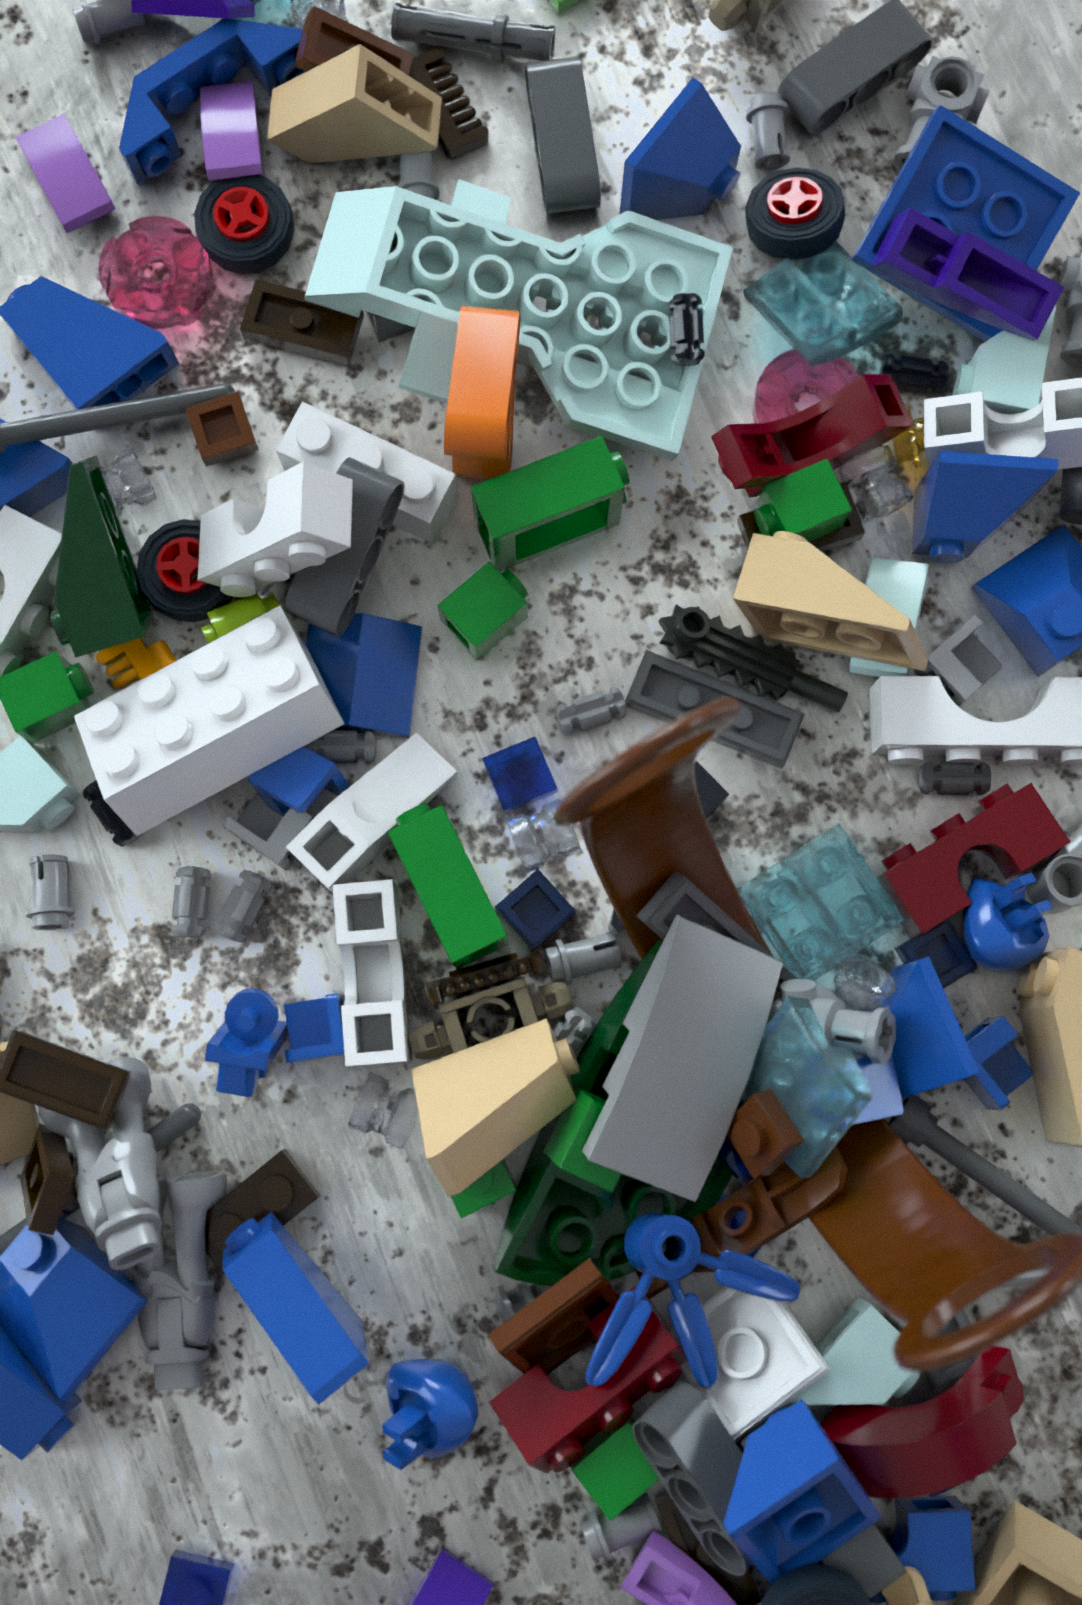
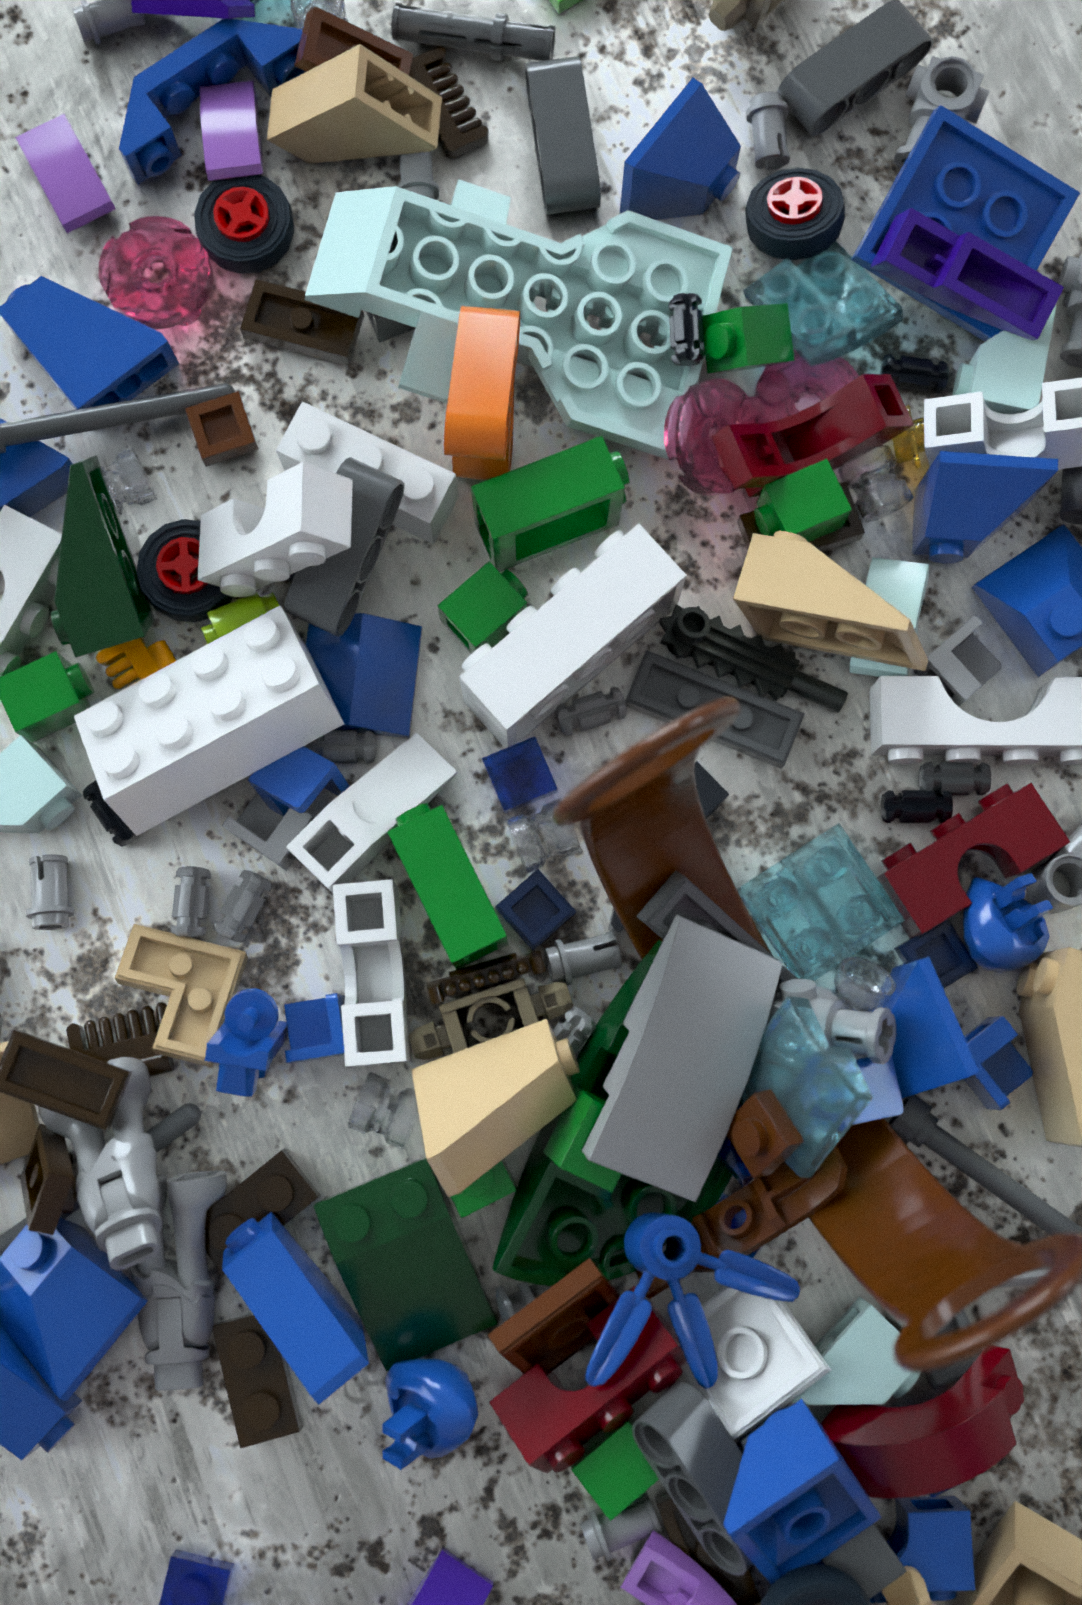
none -> dark brown piece [66,1002,174,1077]
none -> tan tile [115,924,248,1068]
none -> dark brown plate [212,1313,303,1449]
none -> dark green slope [313,1156,498,1372]
none -> white brick [459,524,687,752]
none -> clear pink plate [664,379,765,496]
none -> green brick [703,303,794,374]
none -> black piece [880,790,953,823]

